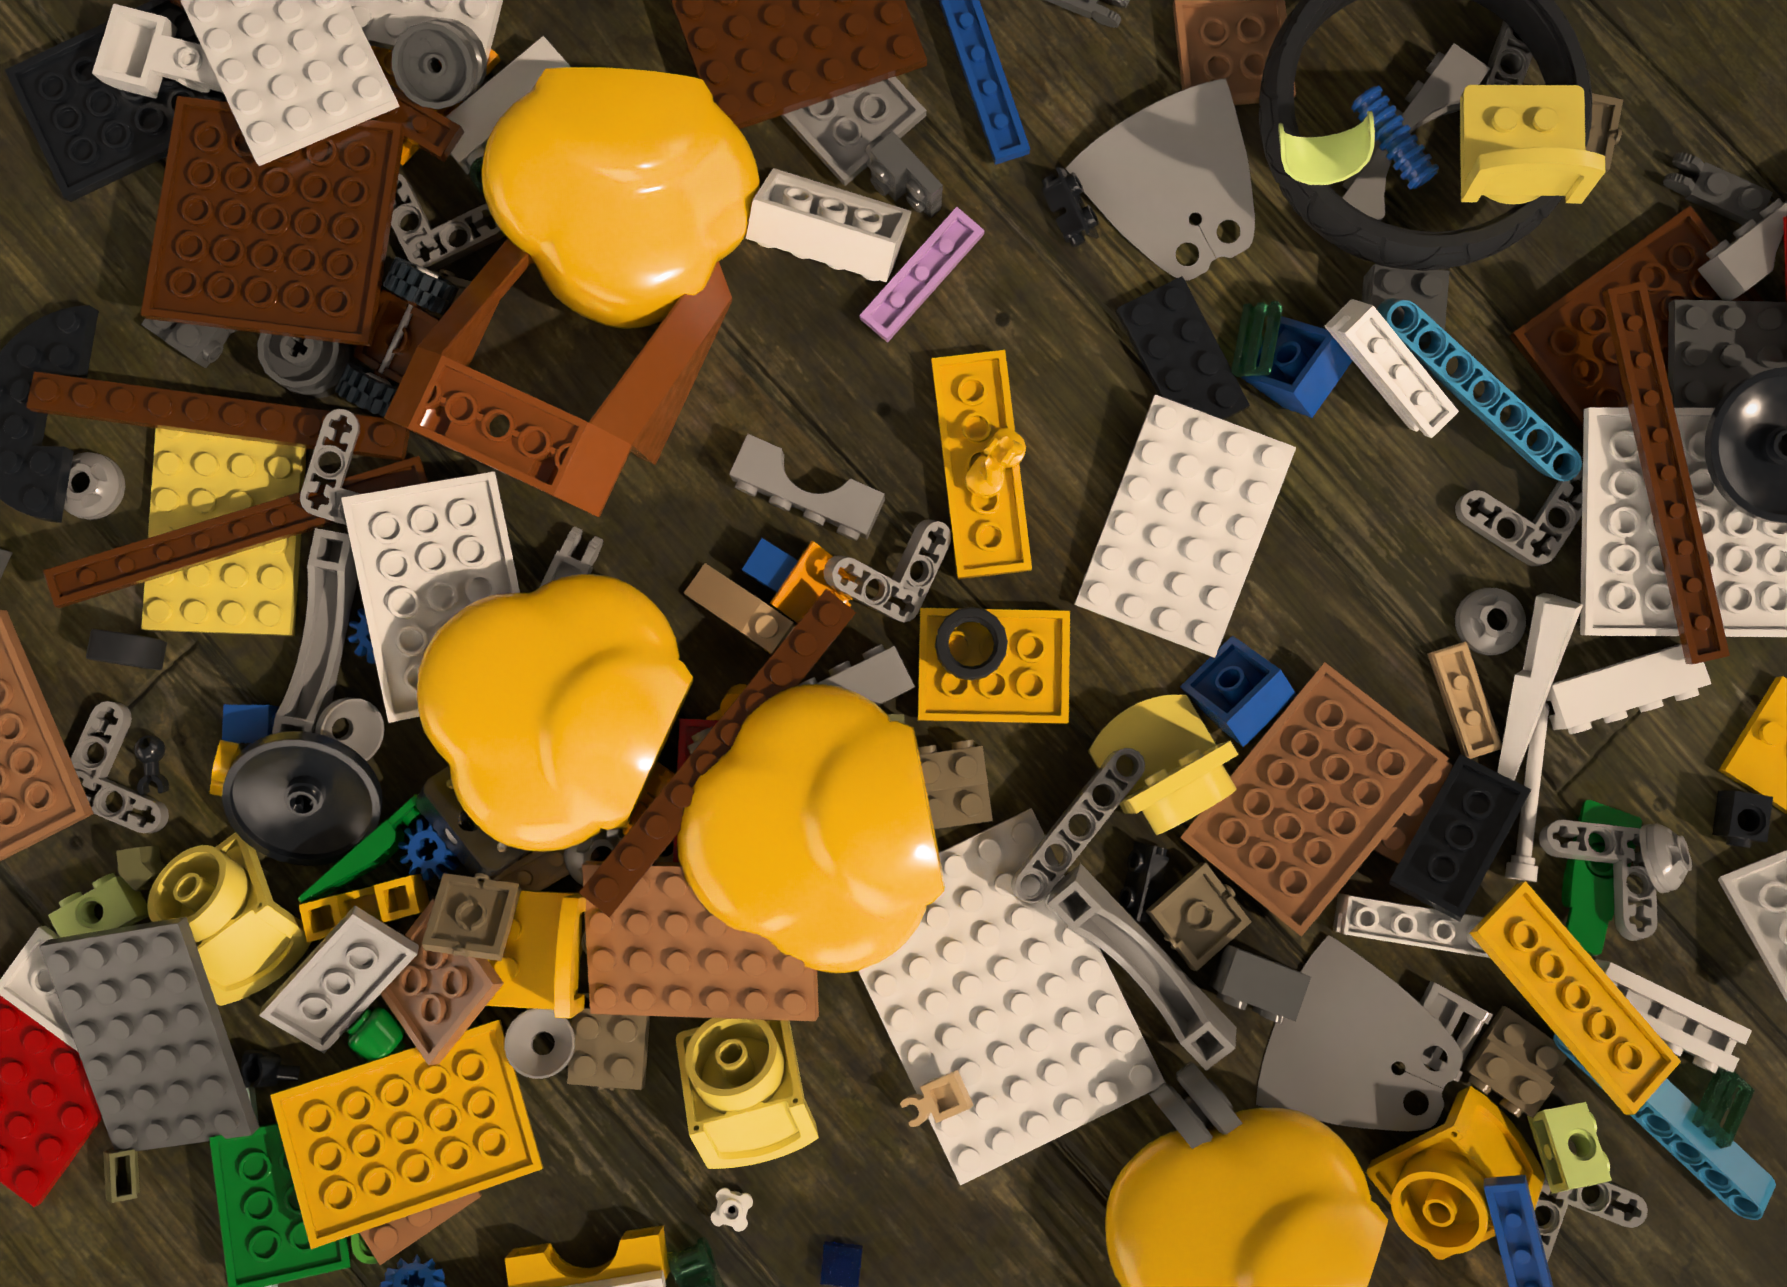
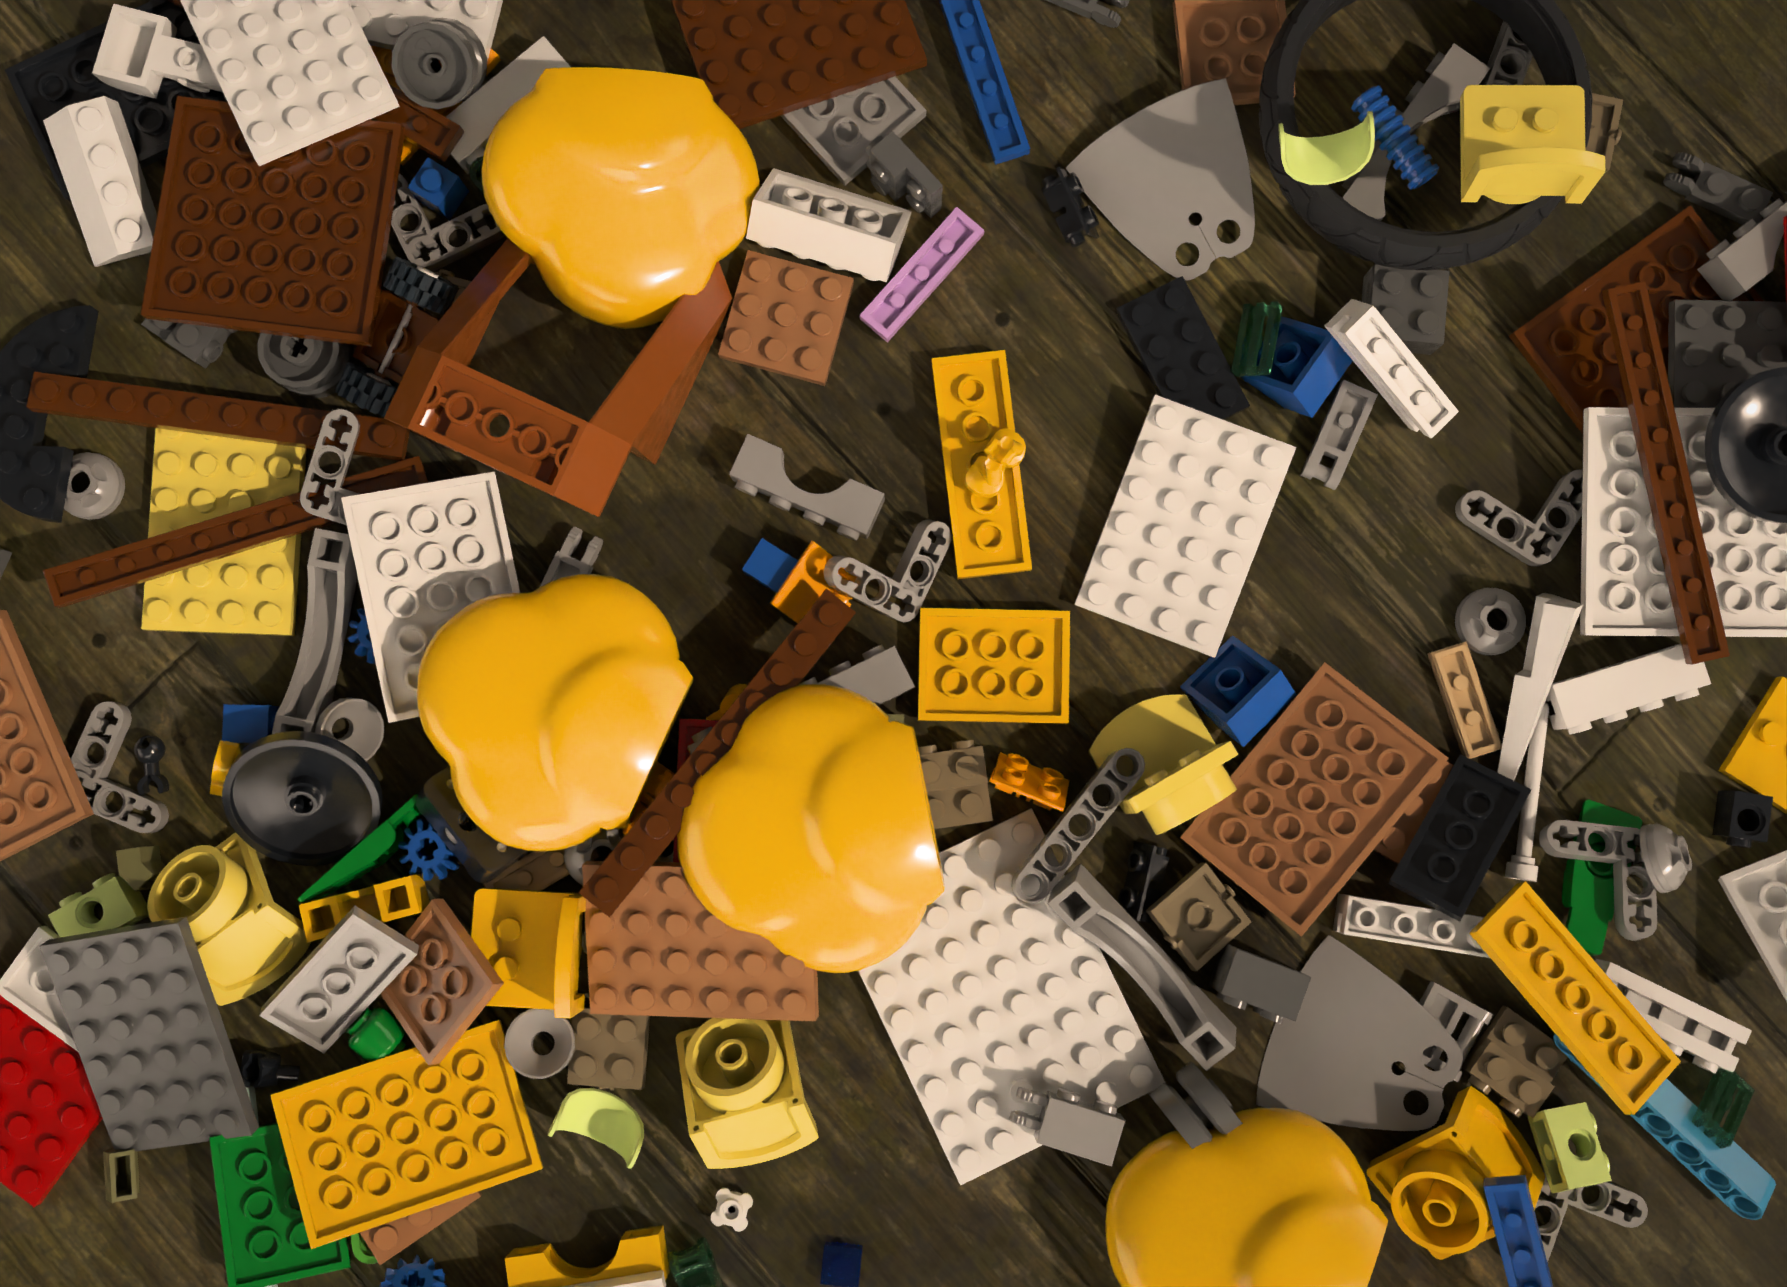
black tyre [86,629,167,670] -> none
dark tan plate [422,873,521,961] -> none
tan slope [684,563,796,655] -> none
tan plate [900,1069,974,1127] -> none
black tyre [935,607,1008,681] -> none
dark azure beam [1377,298,1582,481] -> none
none -> white slope [43,96,157,267]
none -> blue brick [407,157,469,221]
none -> yellowish green piece [548,1088,644,1169]
none -> medium nougat plate [718,250,854,386]
none -> light orange hinge [989,752,1069,812]
none -> light grey hinge [1009,1087,1125,1166]
none -> light grey plate [1300,380,1378,490]

